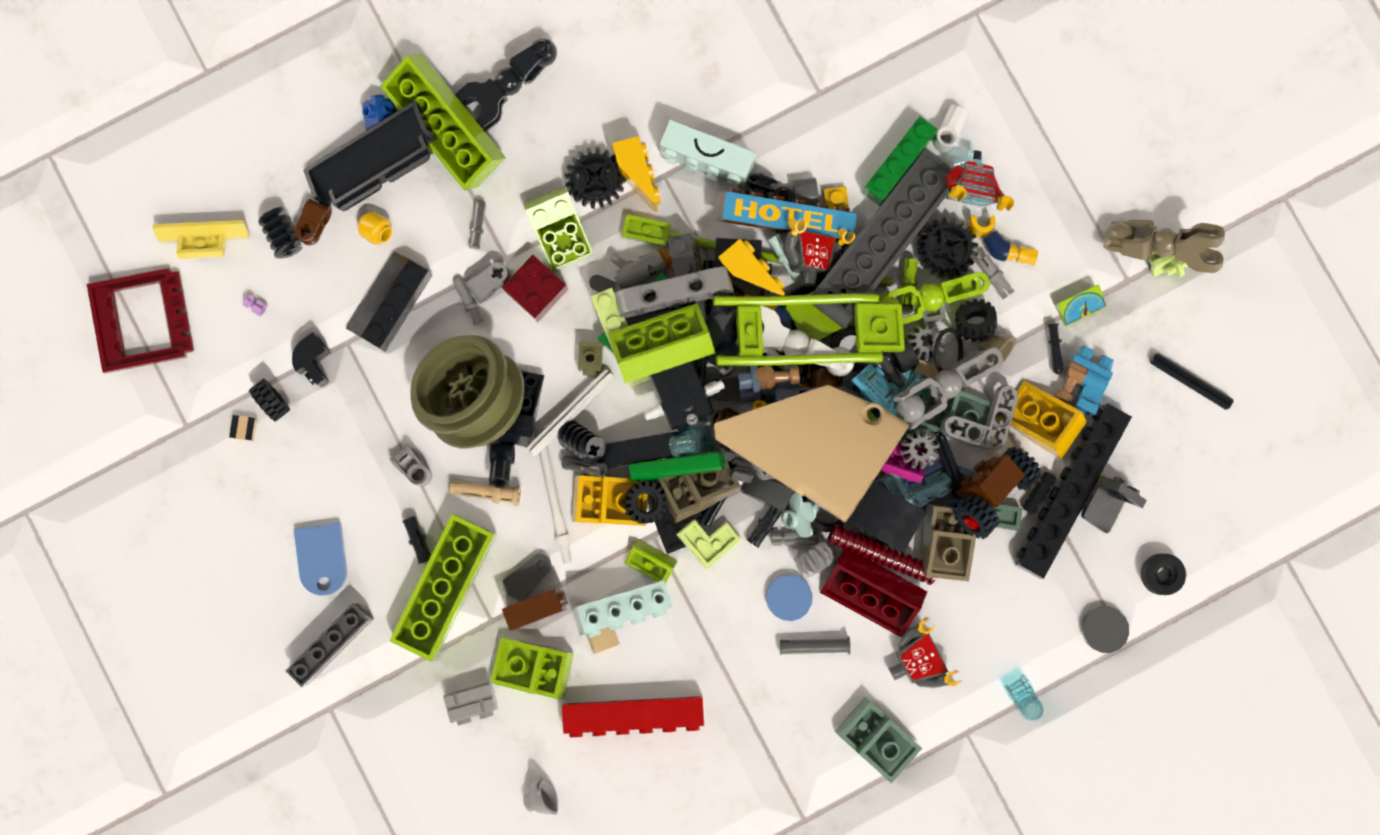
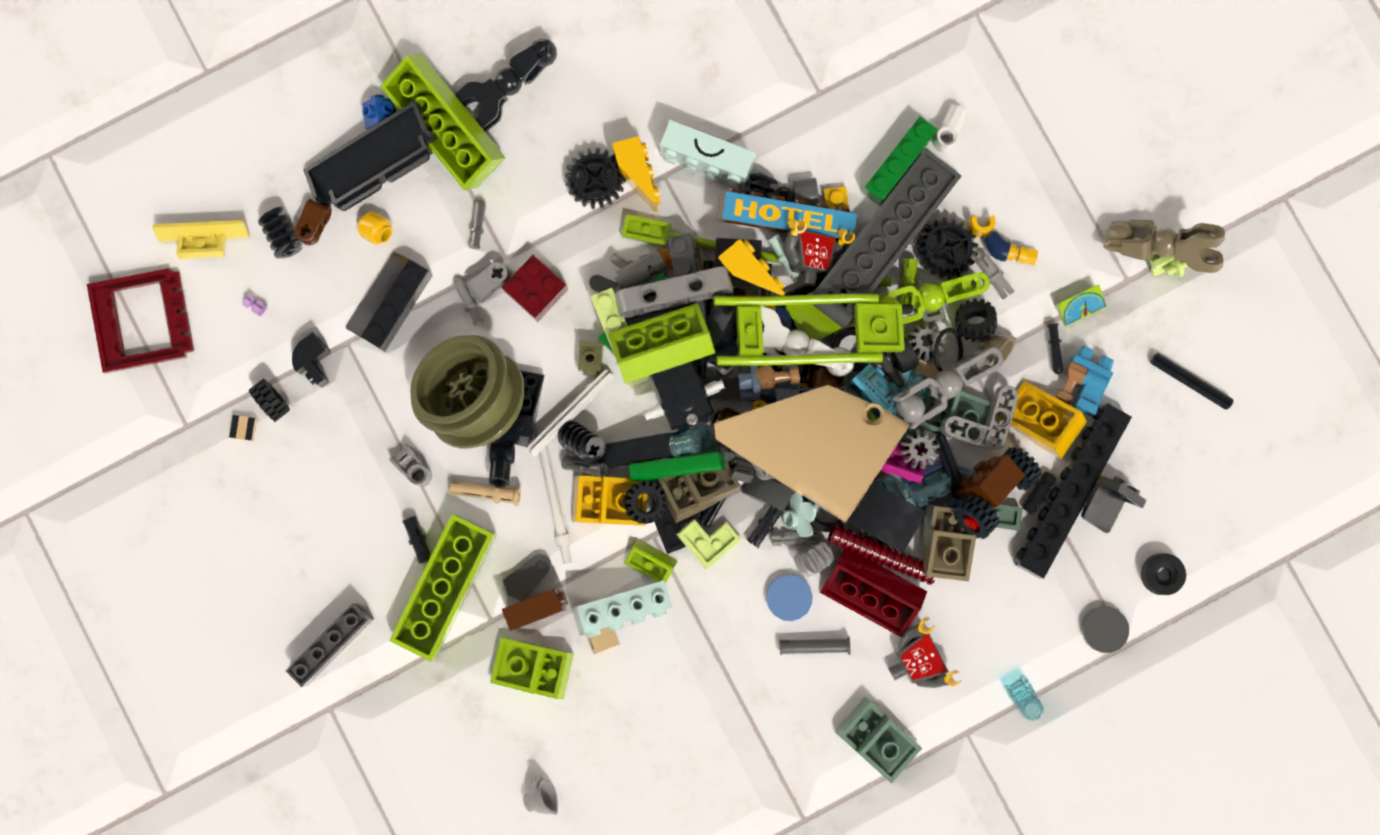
medium blue tile [294,523,347,595] -> none
light grey brick [443,682,498,726] -> none
lime slope [523,186,594,271] -> none
red brick [562,696,704,738] -> none
torso [945,150,1014,211] -> none

